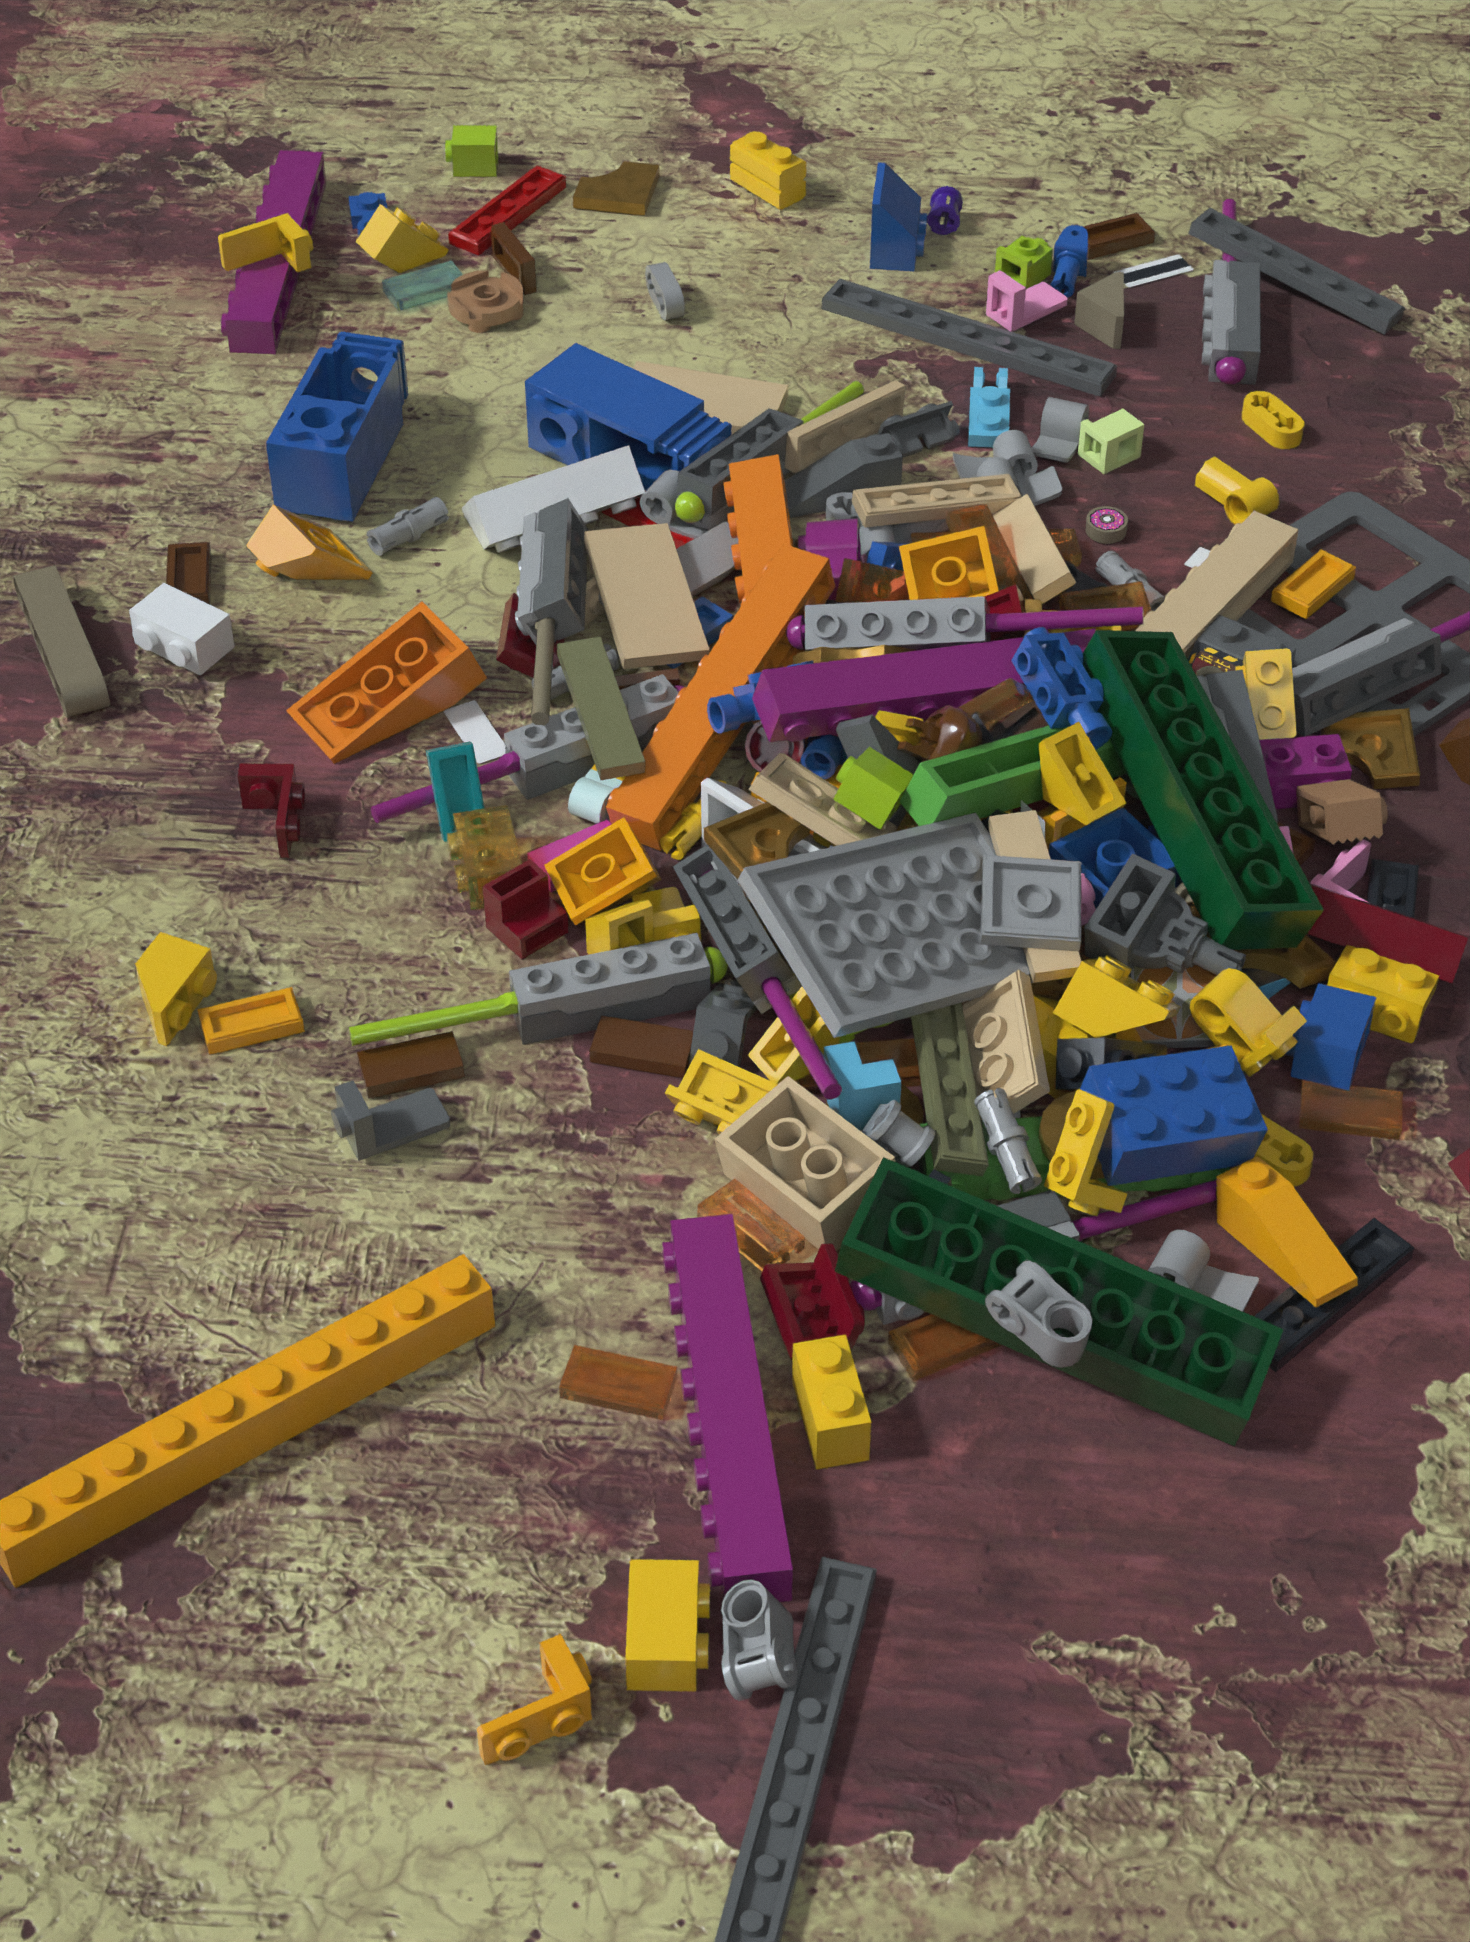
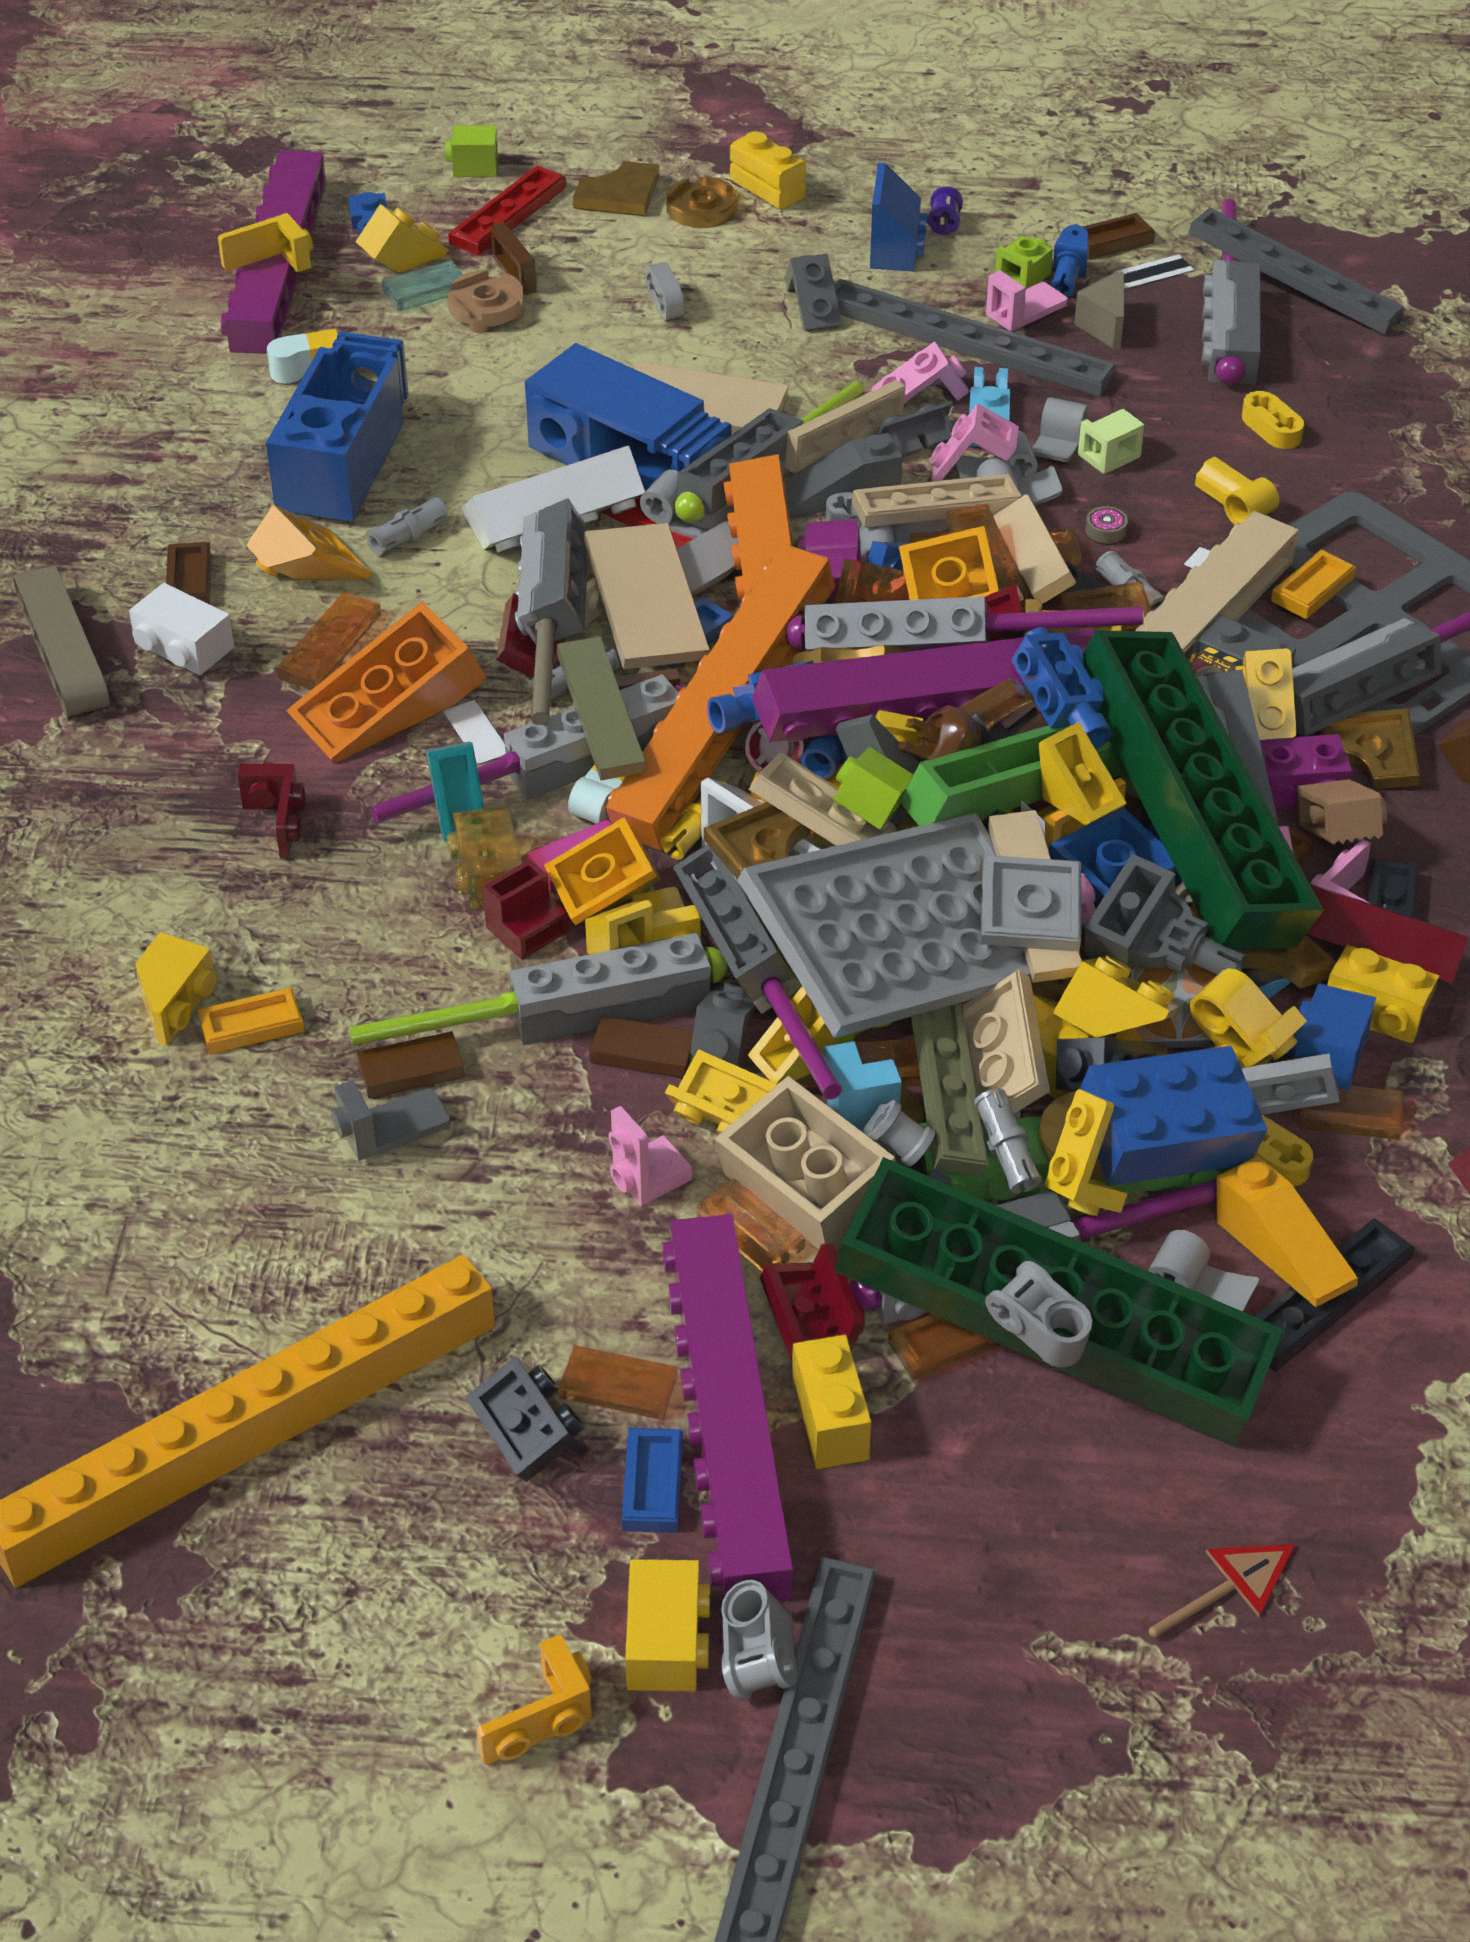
none -> light aqua leg [267,329,337,384]
none -> clear orange tile [277,592,381,690]
none -> bracket [466,1356,589,1482]
none -> bright pink bracket [608,1106,692,1207]
none -> blue tile [622,1428,683,1533]
none -> pearl gold tile [666,176,738,228]
none -> dark grey bracket [785,253,841,332]
none -> bright pink bracket [872,341,970,403]
none -> bright pink bracket [930,403,1019,482]
none -> piece [1149,1544,1295,1638]
none -> light grey plate [1241,1053,1340,1115]

